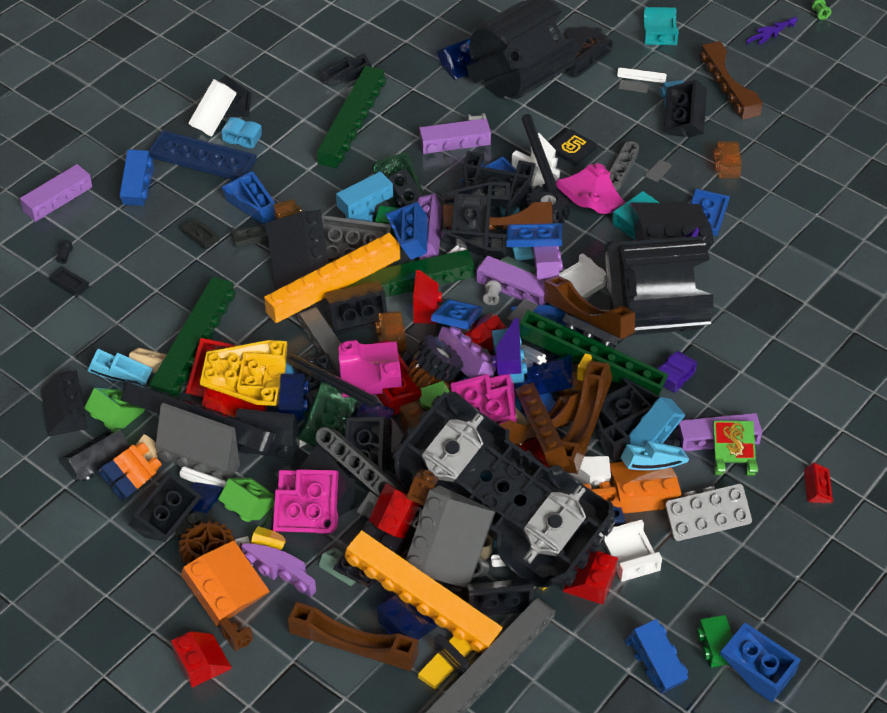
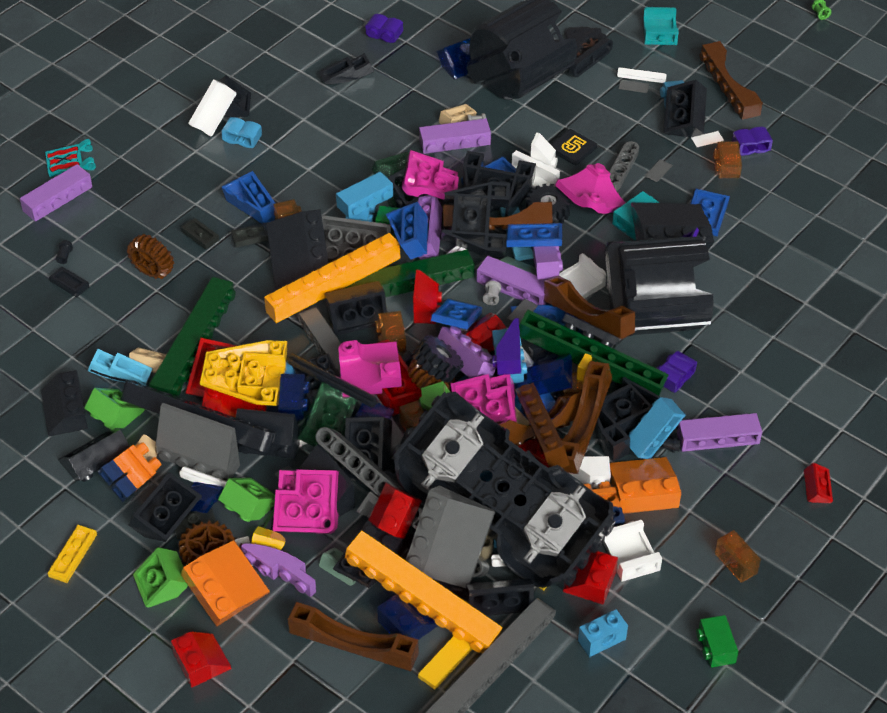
blue wedge [120,150,155,206] -> none
dark blue plate [148,130,257,180] -> none
reddish brown bracket [219,618,253,651] -> none
dark green brick [317,66,386,169] -> none
reddish brown bracket [406,469,439,506] -> none
black tile [434,634,469,676] -> none
white axle [520,344,547,365] -> none
black axle [521,114,557,192] -> none
medium azure slope [621,441,689,470] -> none
blue wedge [624,619,688,694] -> none
light grey bracket [665,484,752,541] -> none
flag [713,421,758,476] -> none
blue slope [720,623,801,703] -> none
dark purple piece [746,16,797,45] -> none
none -> teal flag [45,139,96,177]
none -> yellow tile [48,525,97,583]
none -> reddish brown gear [127,234,175,279]
none -> bright green slope [133,547,188,607]
none -> dark purple brick [365,14,403,43]
none -> dark pink slope [402,150,459,200]
none -> tan slope [439,104,477,124]
none -> dark azure brick [578,609,628,657]
none -> white sticker [691,131,724,147]
none -> clear orange brick [715,530,761,583]
none -> dark purple brick [732,127,773,156]

